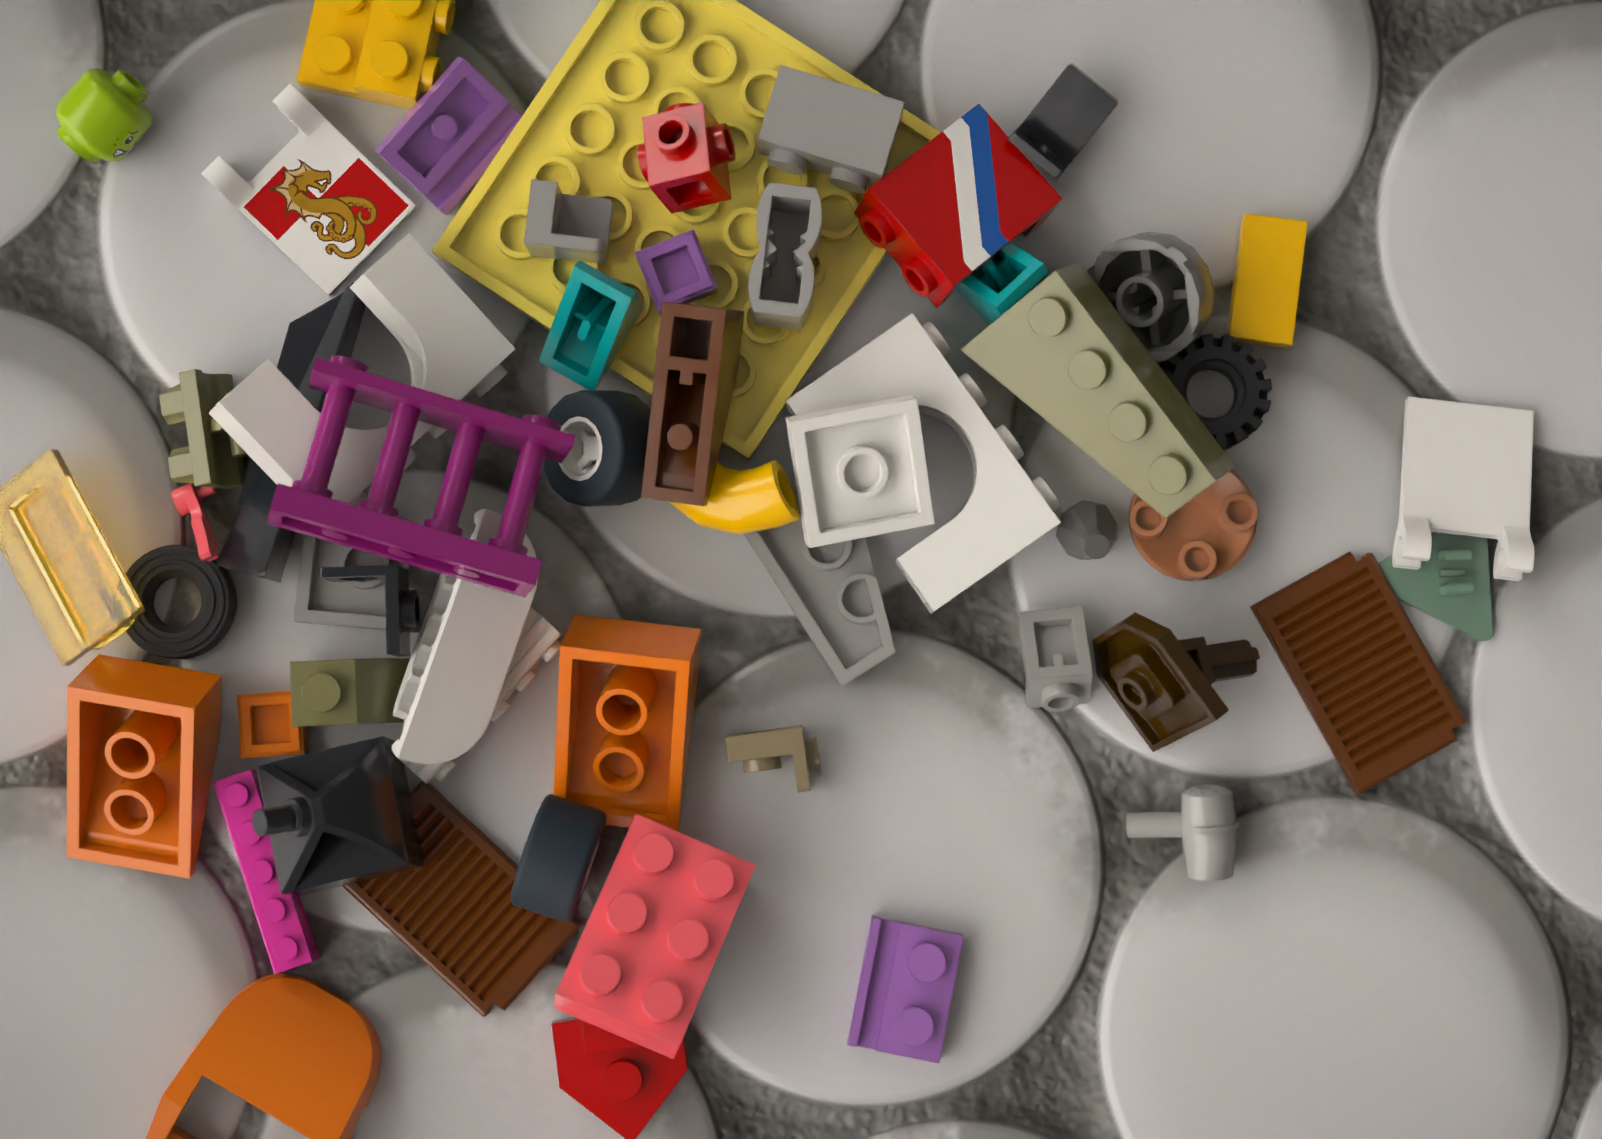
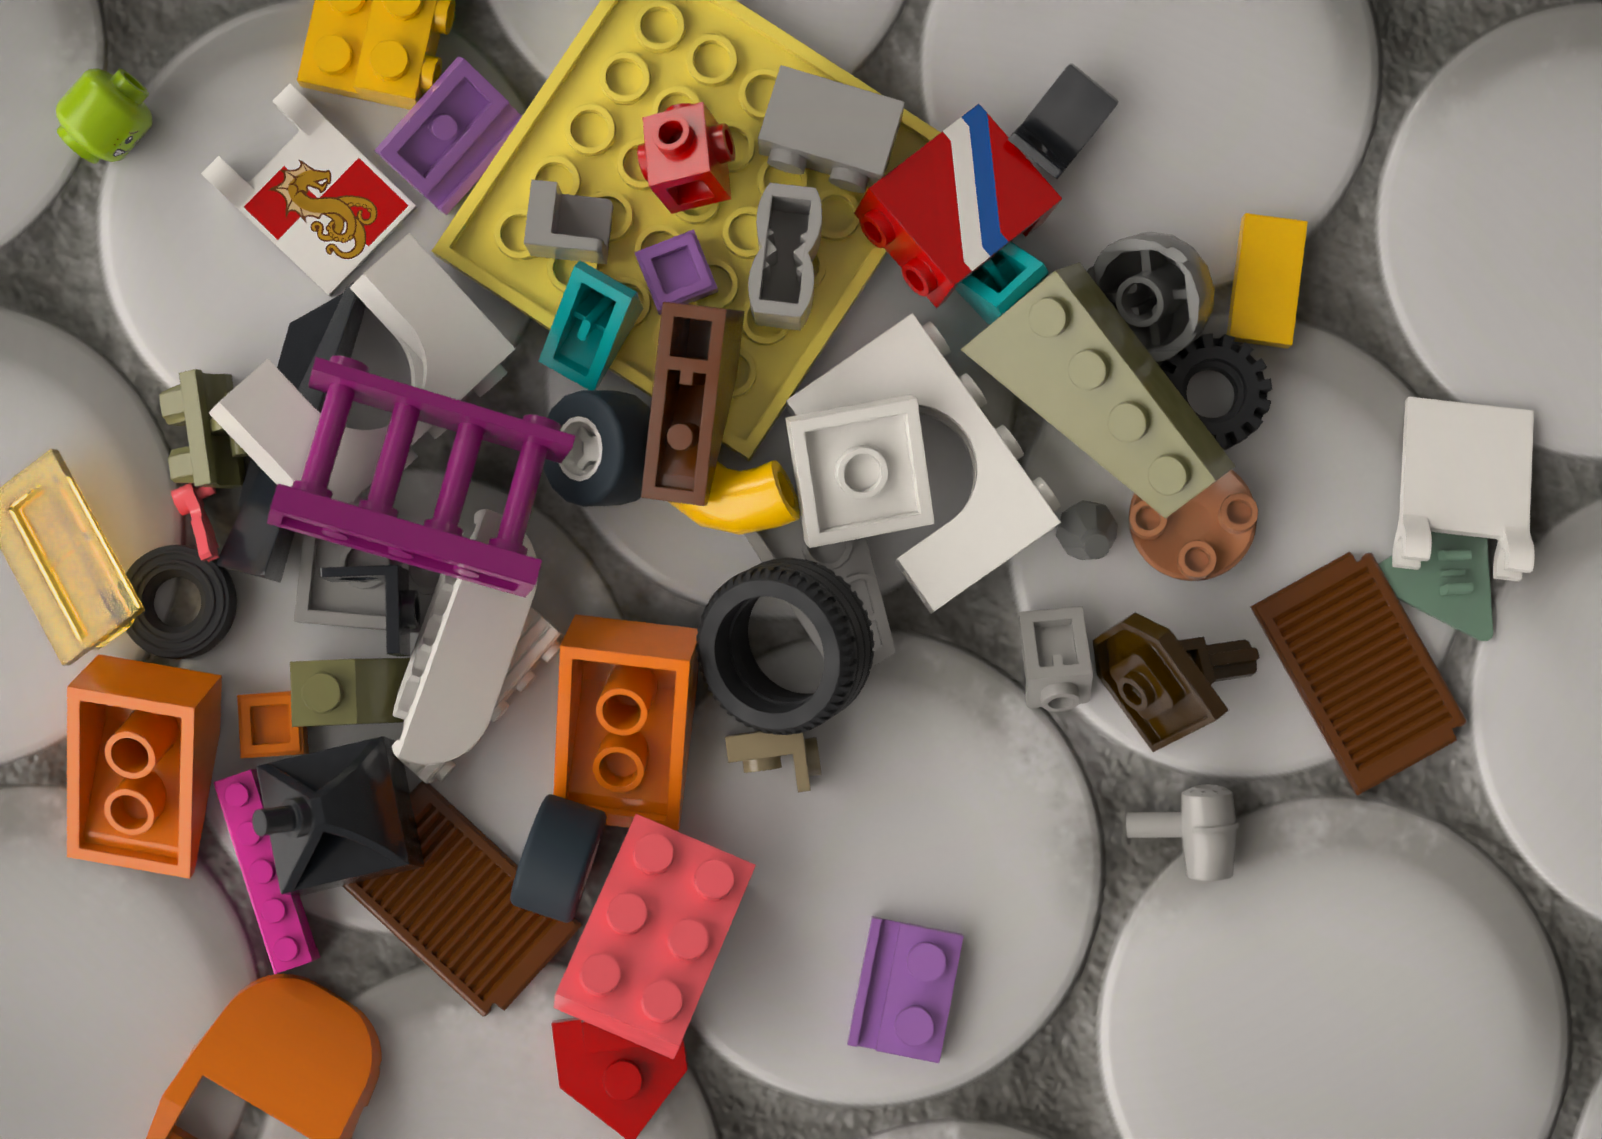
none -> black tyre [696,558,875,735]

